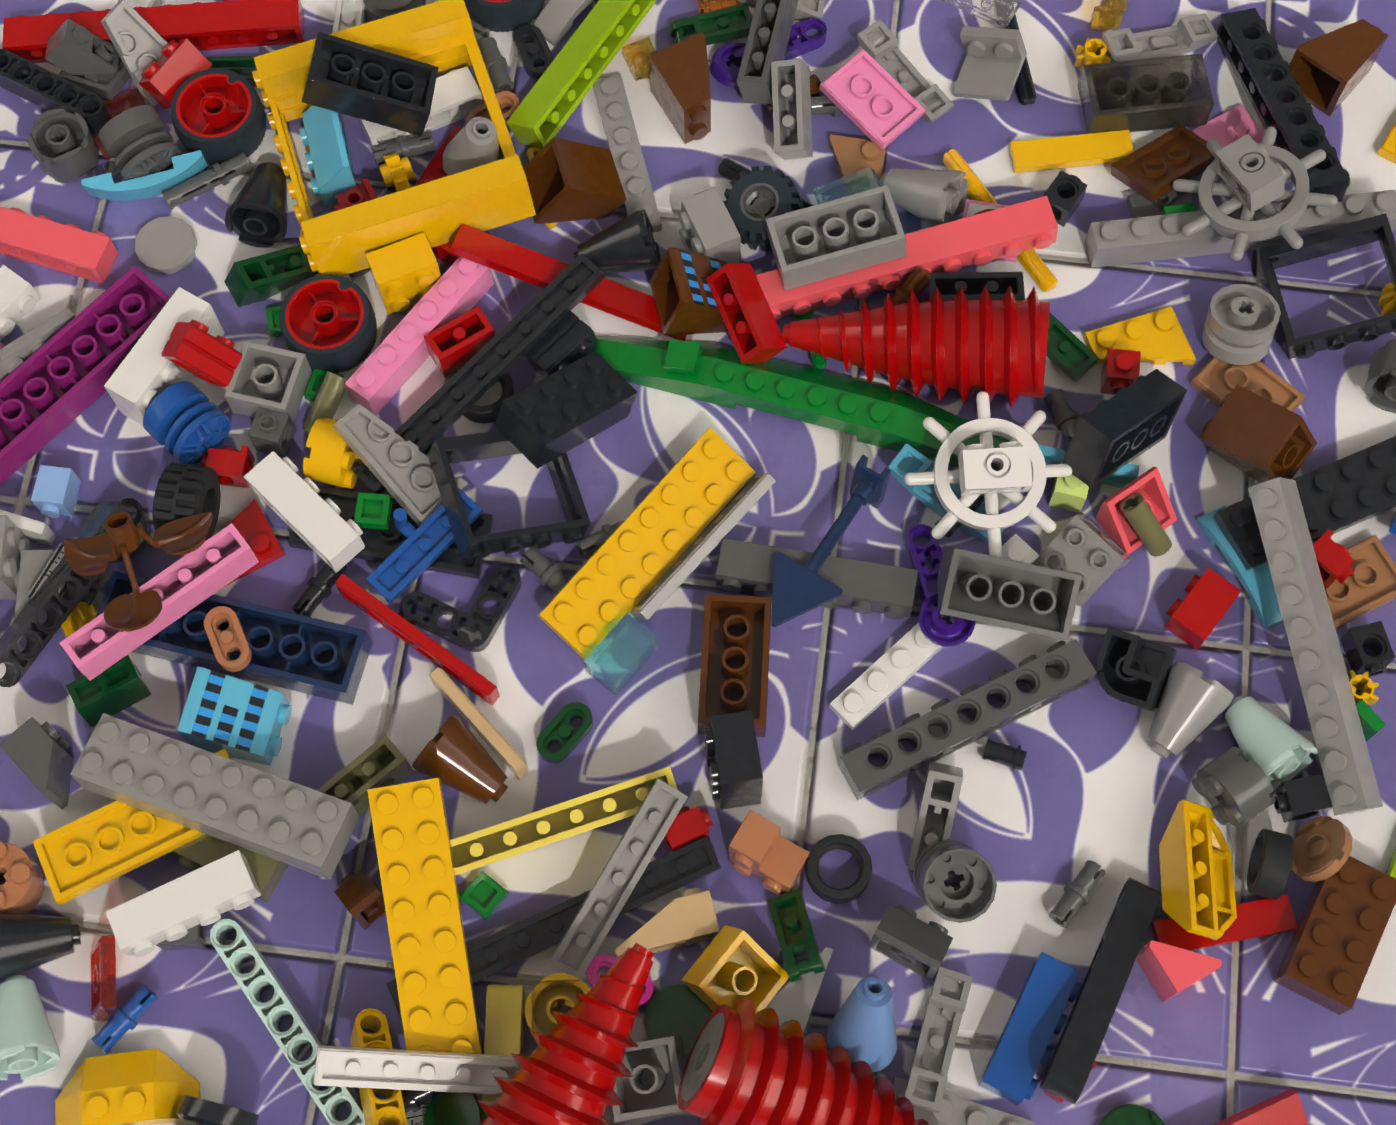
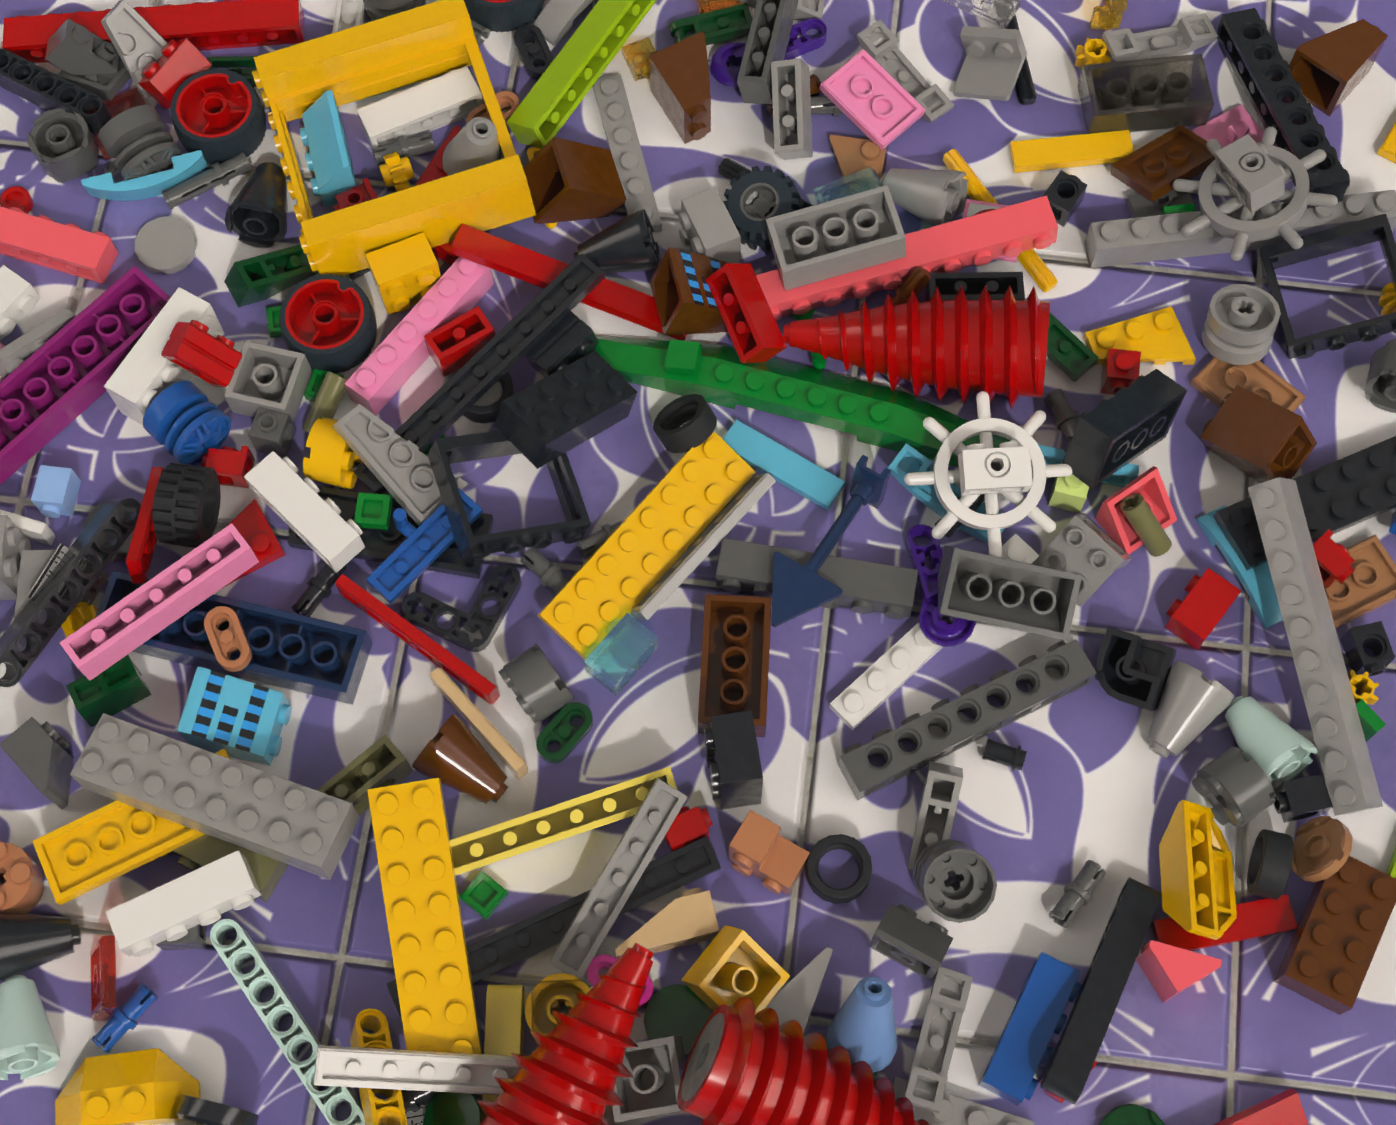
reddish brown plant [64,511,213,632] -> none
black brick [301,32,439,136] -> none
reddish brown slope [334,869,386,930] -> none
dark grey pin [478,37,514,93] -> none
dark green plate [767,888,826,983] -> none
none -> red tile [0,186,33,214]
none -> red tile [126,467,164,583]
none -> dark grey brick [498,643,574,723]
none -> black tyre [653,394,717,453]
none -> medium azure tile [723,419,845,511]

